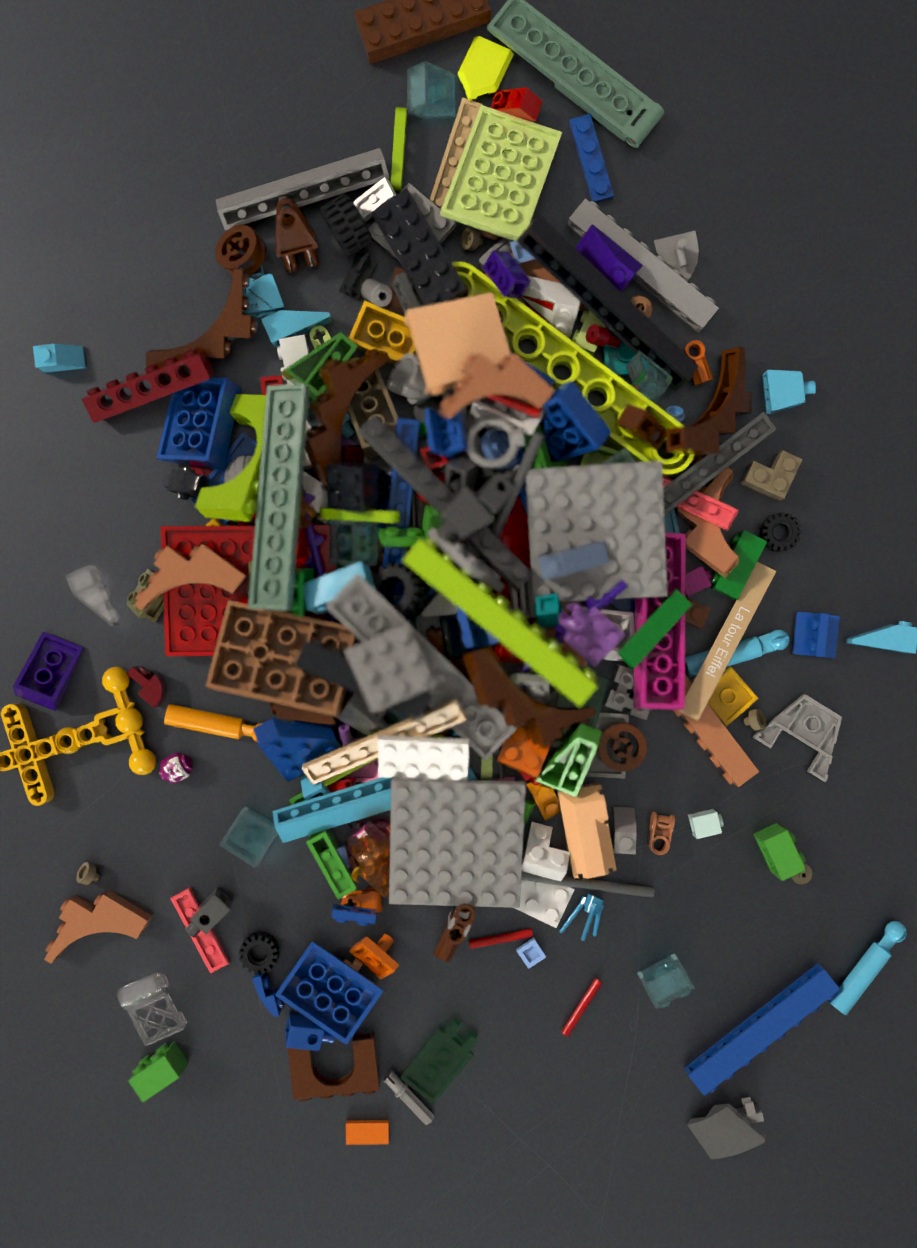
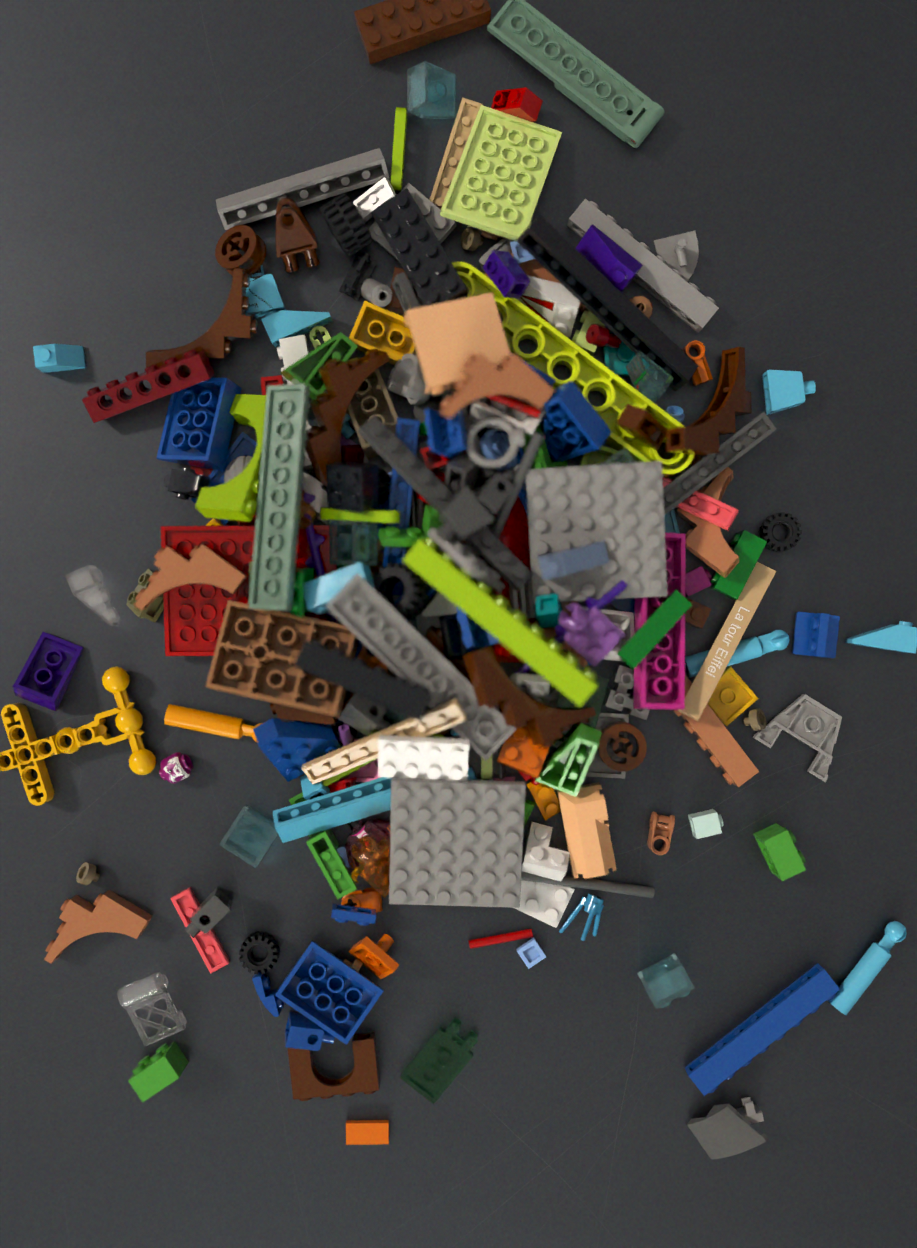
dark red brick [127,666,167,708] -> none
light grey plate [344,623,436,714] -> none
light grey axle [383,1070,434,1125] -> none
reddish brown connector [433,903,475,962] -> none
neon yellow tile [458,36,514,101] -> none
red bar [561,978,603,1037] -> none
blue plate [569,114,614,203] -> none
light grey slope [611,806,637,854] -> none
dark tan brick [739,450,803,501] -> none
dark tan tile [790,863,812,884] -> none

